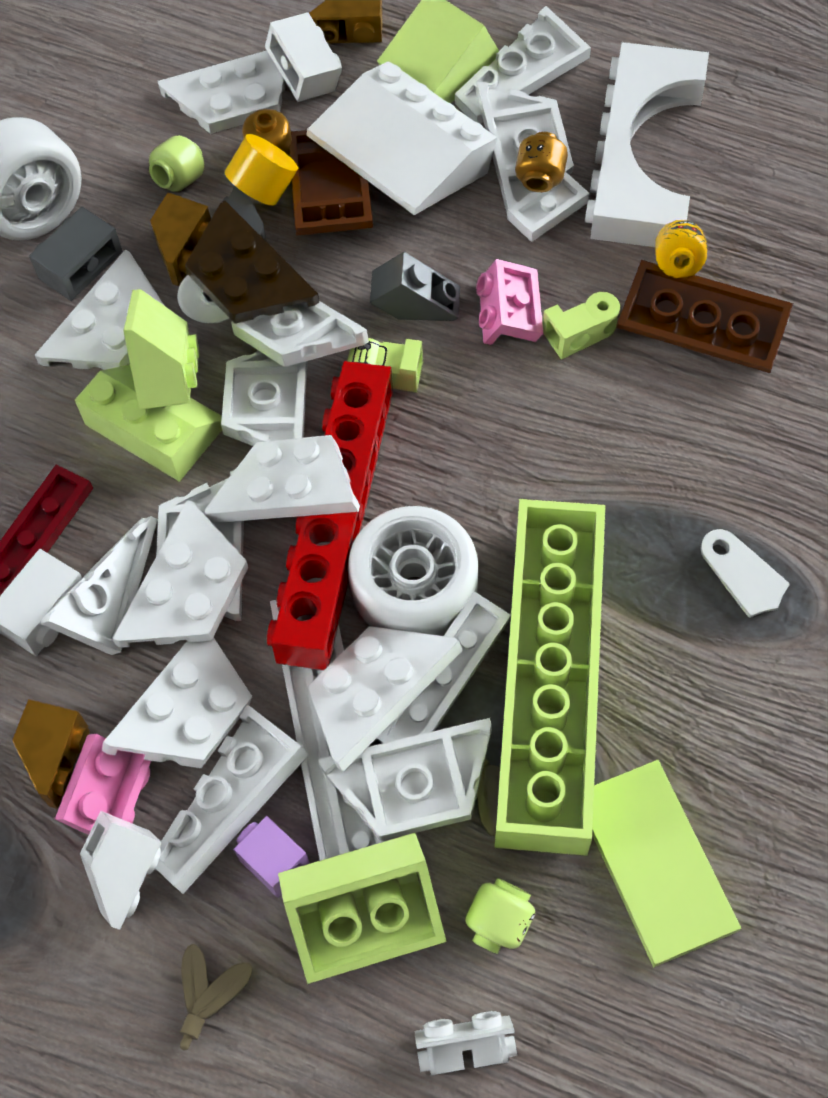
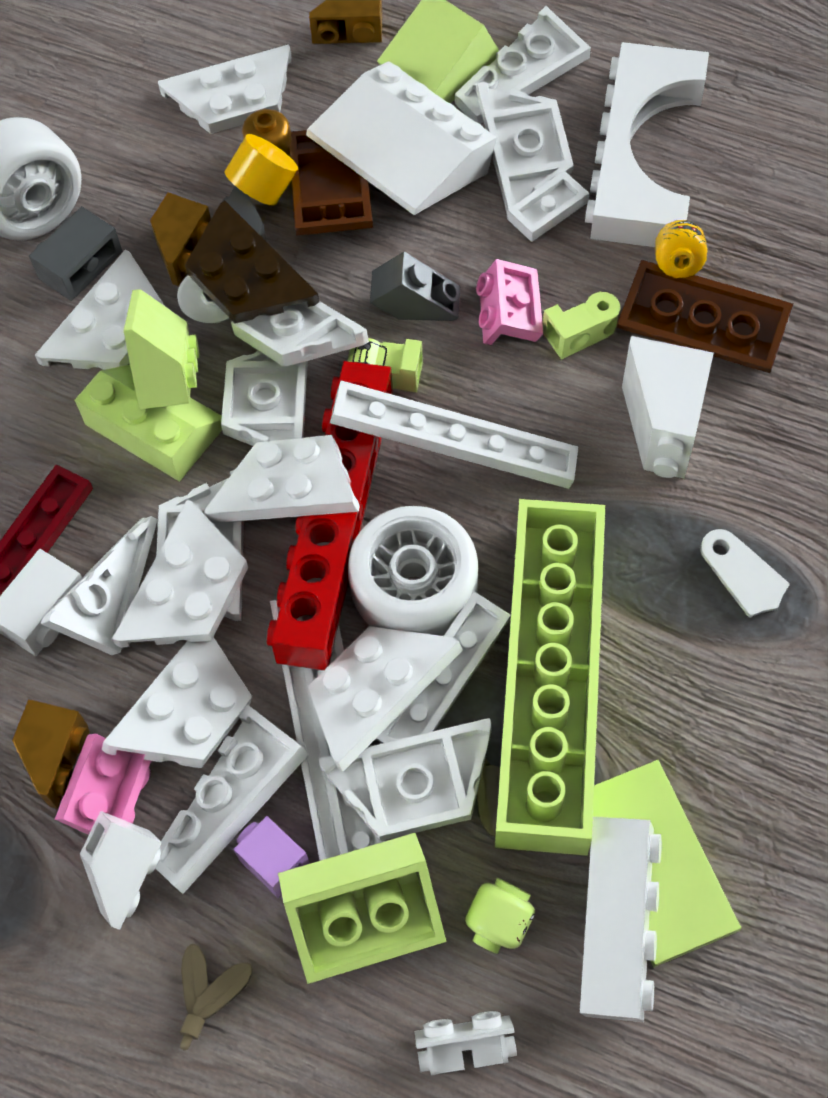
yellowish green head [149,135,204,192] -> none
white brick [265,13,342,102] -> none
pearl gold head [515,132,568,193] -> none
none -> white plate [330,381,578,489]
none -> white brick [580,817,662,1022]
none -> white slope [622,336,714,478]

